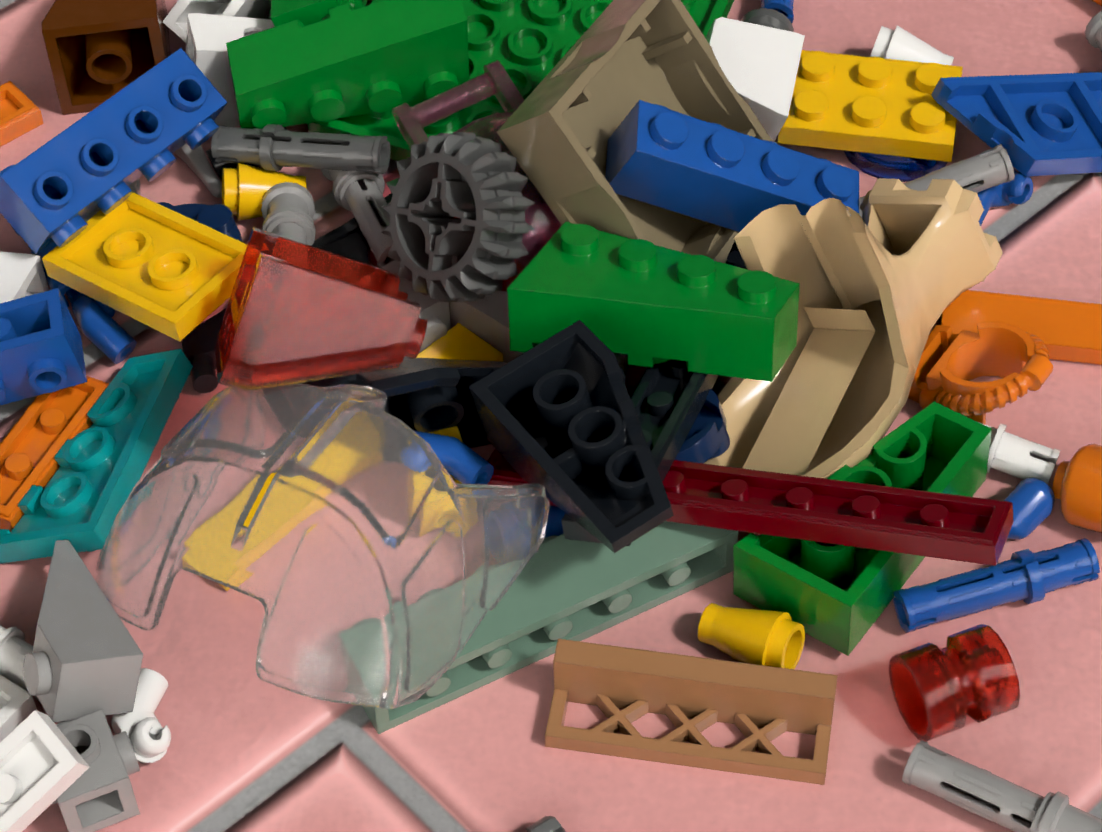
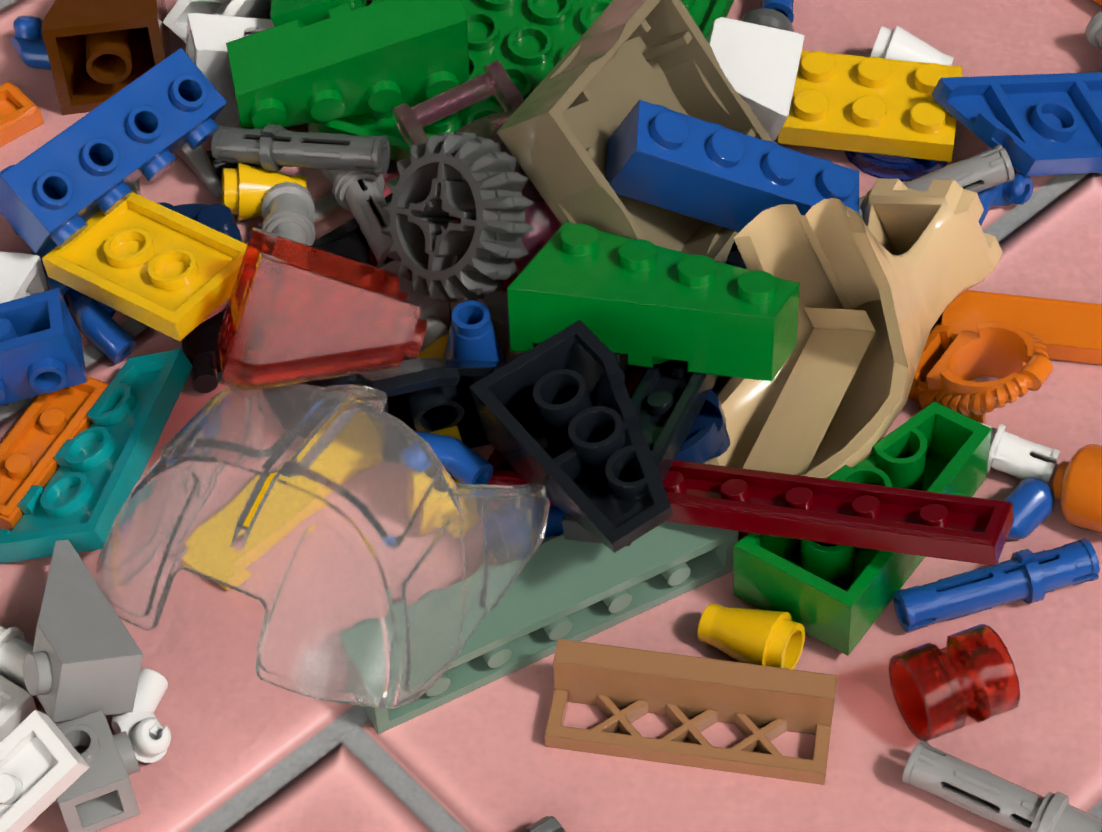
none -> blue arm [10,16,51,70]
none -> blue cone [444,301,506,362]

